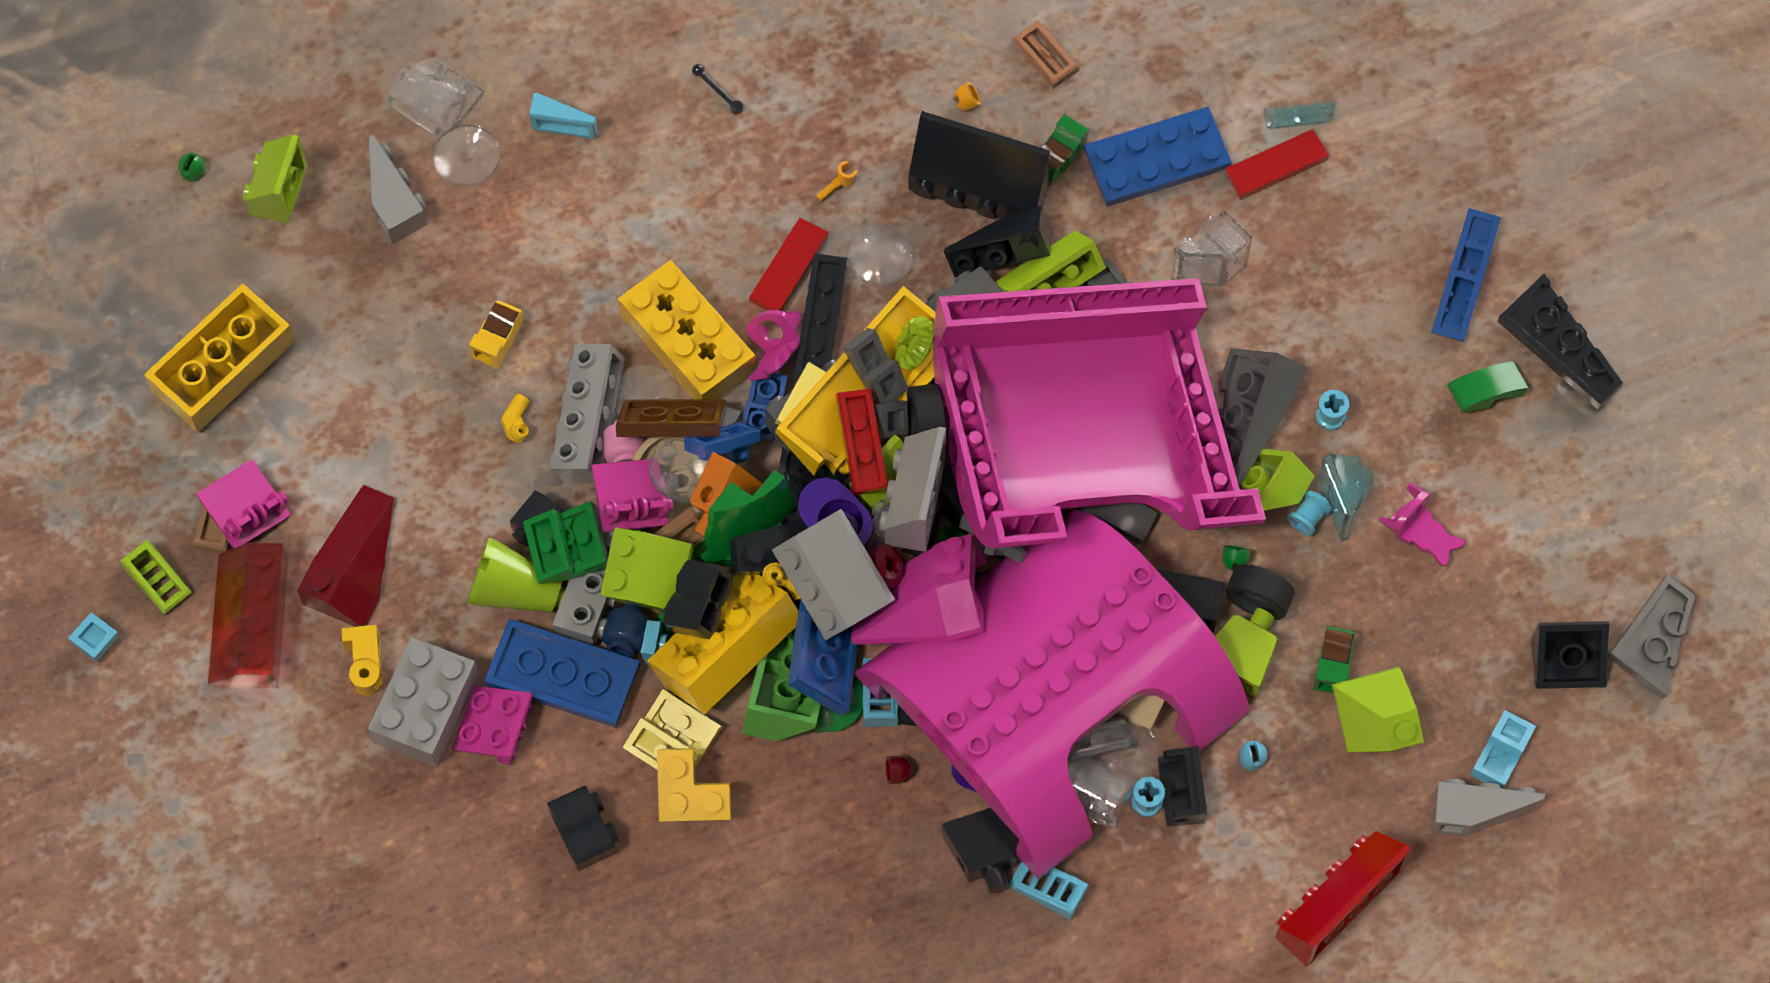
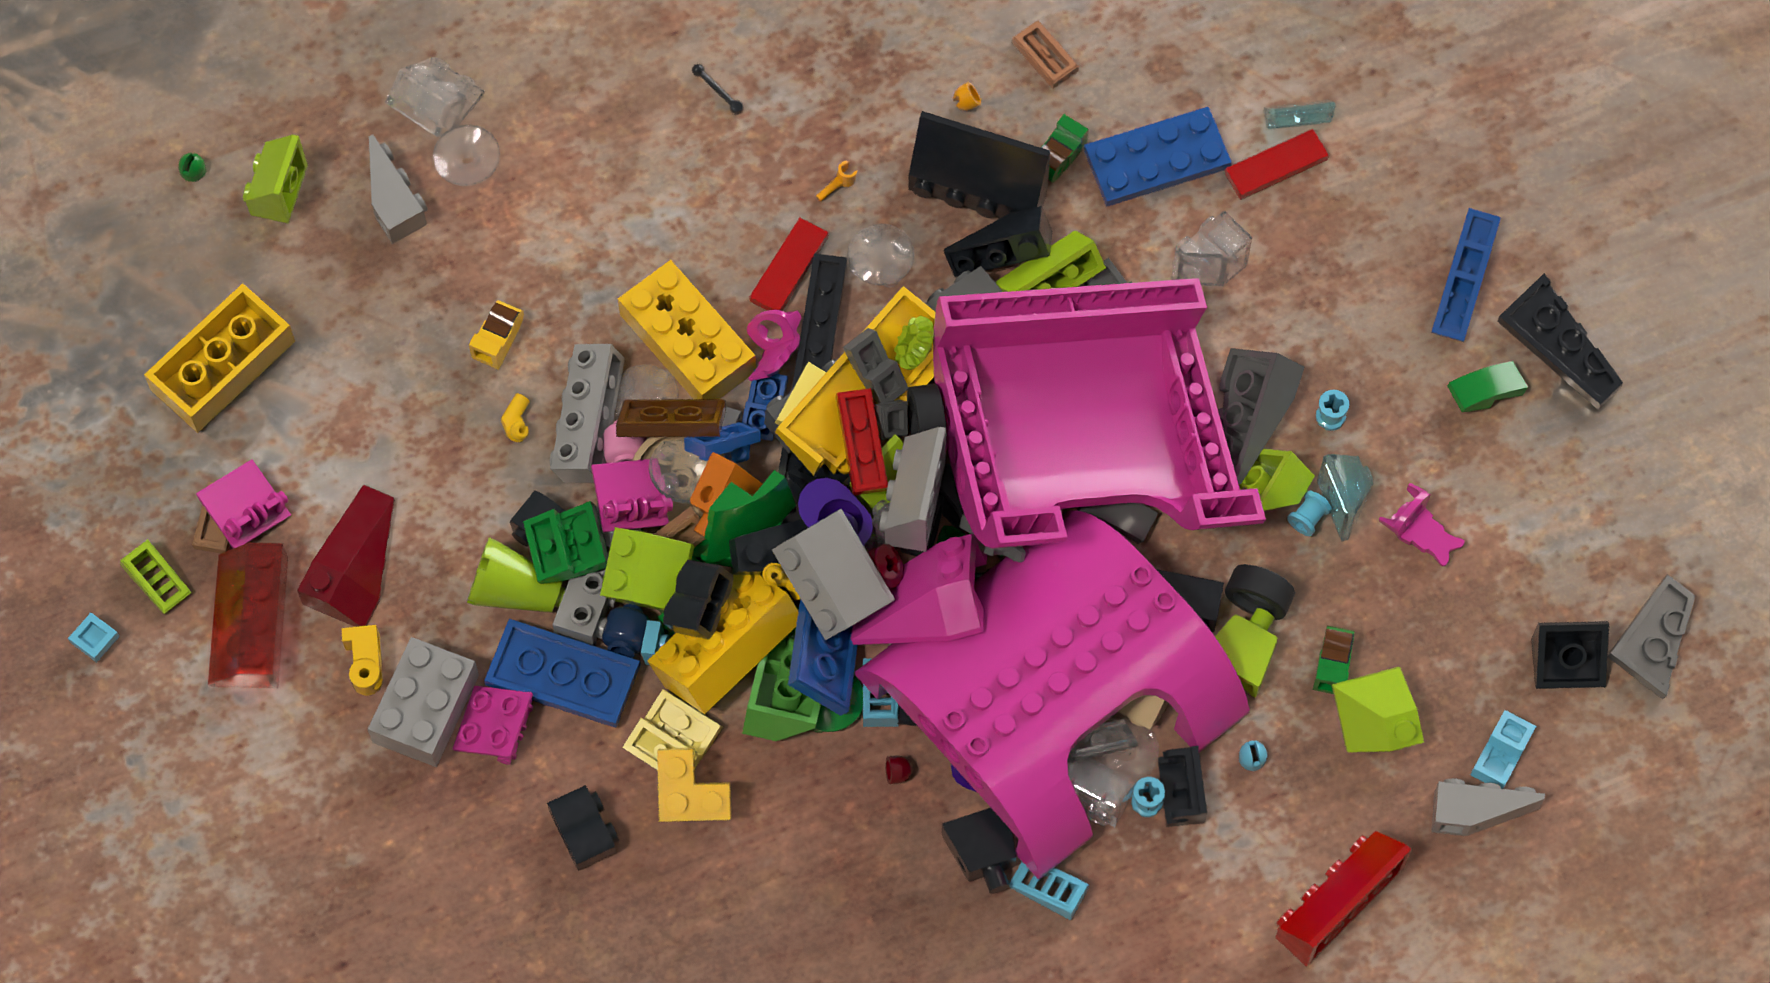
medium azure slope [529,93,598,139] -> none
green hinge [1222,545,1251,570] -> none

